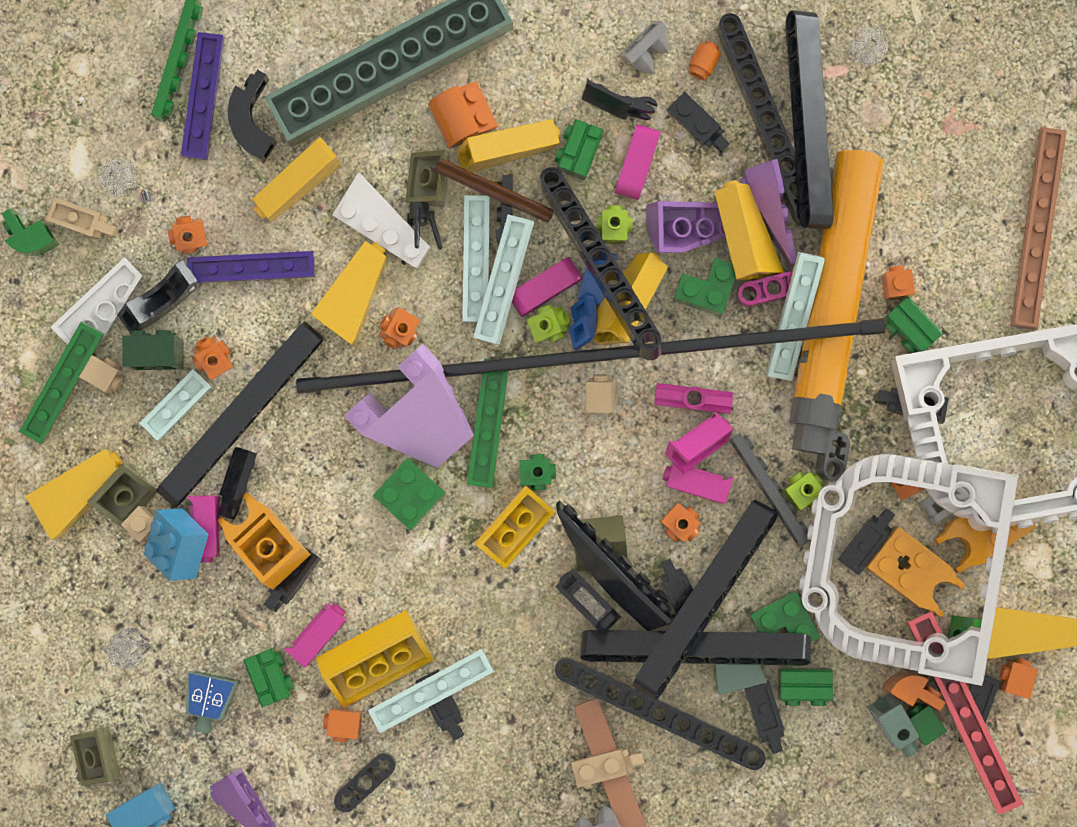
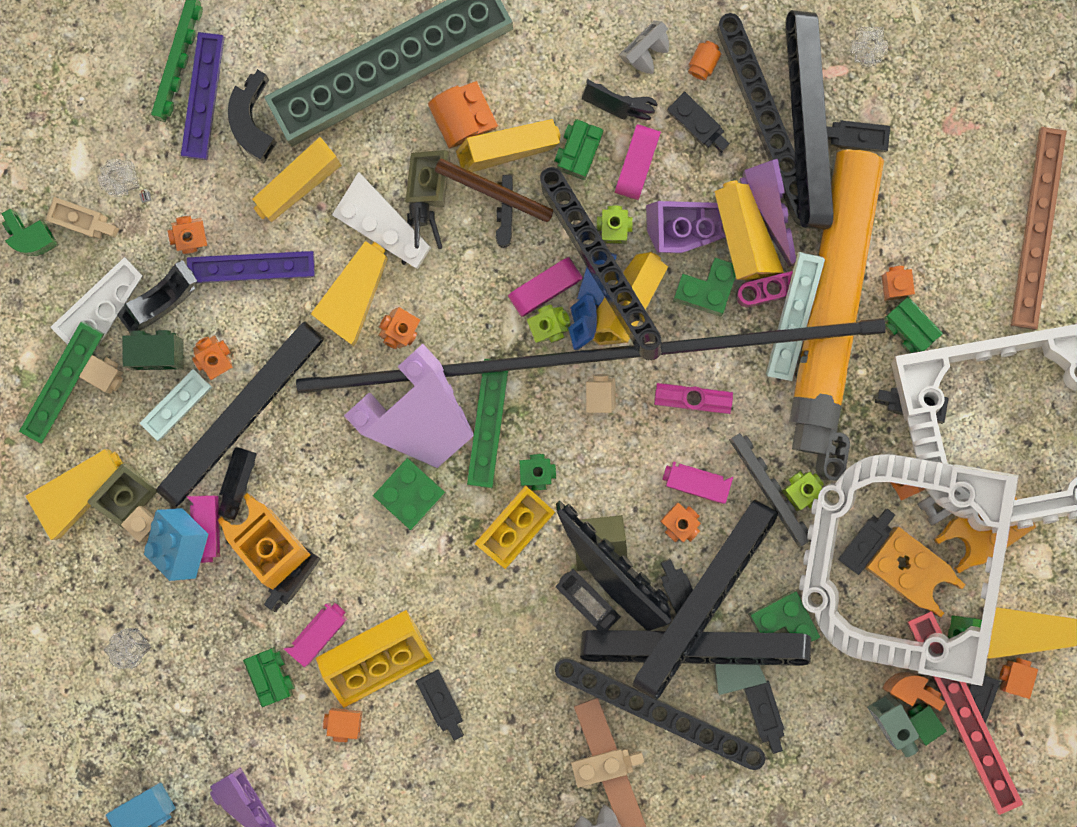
olive slope [70,726,121,786] -> none
torso [186,670,240,733] -> none
black beam [334,752,396,812] -> none
light aqua plate [368,649,494,733] -> none
light aqua plate [462,195,490,323] -> none
light aqua plate [473,214,534,345] -> none
dark pink window [665,412,733,474] -> none
green brick [778,668,833,706] -> none
none -> black hinge [827,120,890,153]

